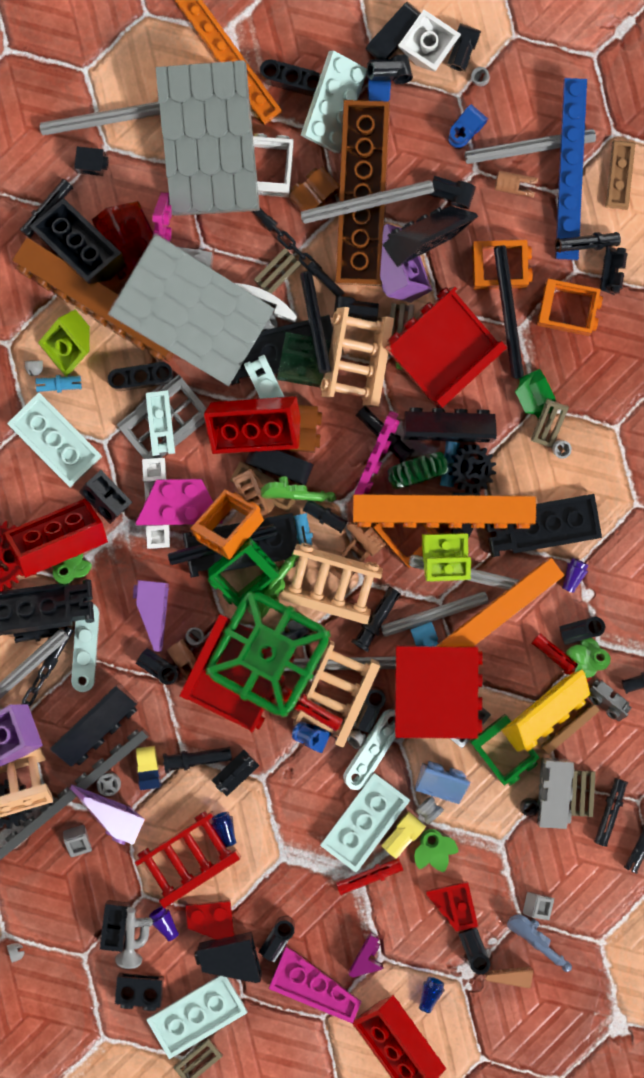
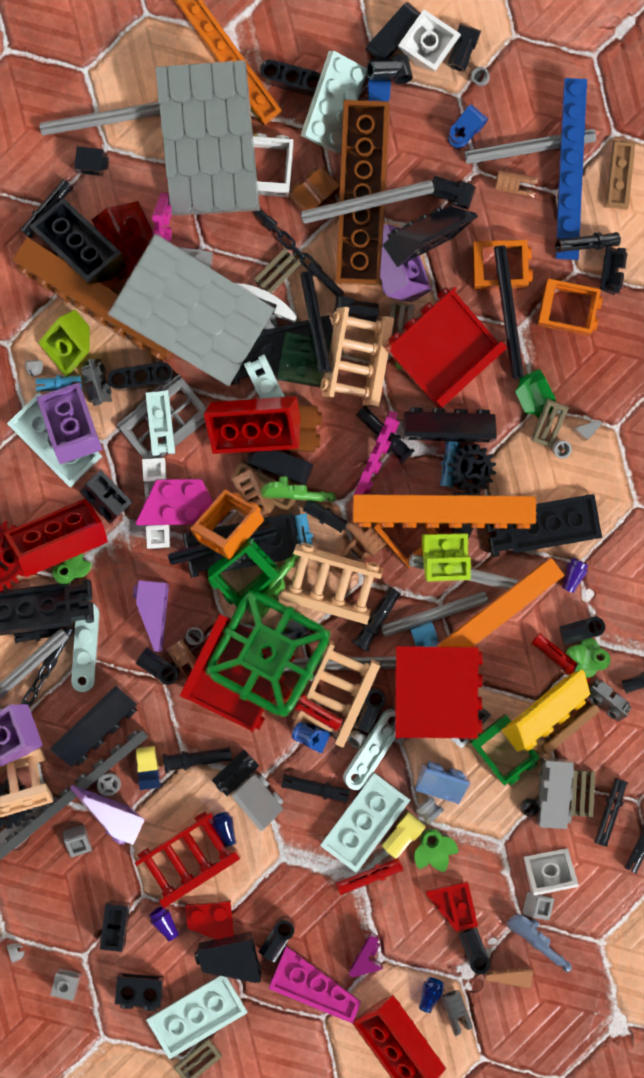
light grey piece [115,907,153,969] -> none
dark green gear [387,452,448,490] -> none
none -> medium lavender slope [36,383,103,464]
none -> light grey brick [51,968,81,1001]
none -> dark grey hinge [81,359,113,406]
none -> light grey slope [232,773,284,832]
none -> black pin [281,774,350,803]
none -> dark grey hinge [441,990,473,1037]
none -> white slope [524,848,579,895]
none -> light grey slope [572,420,602,441]

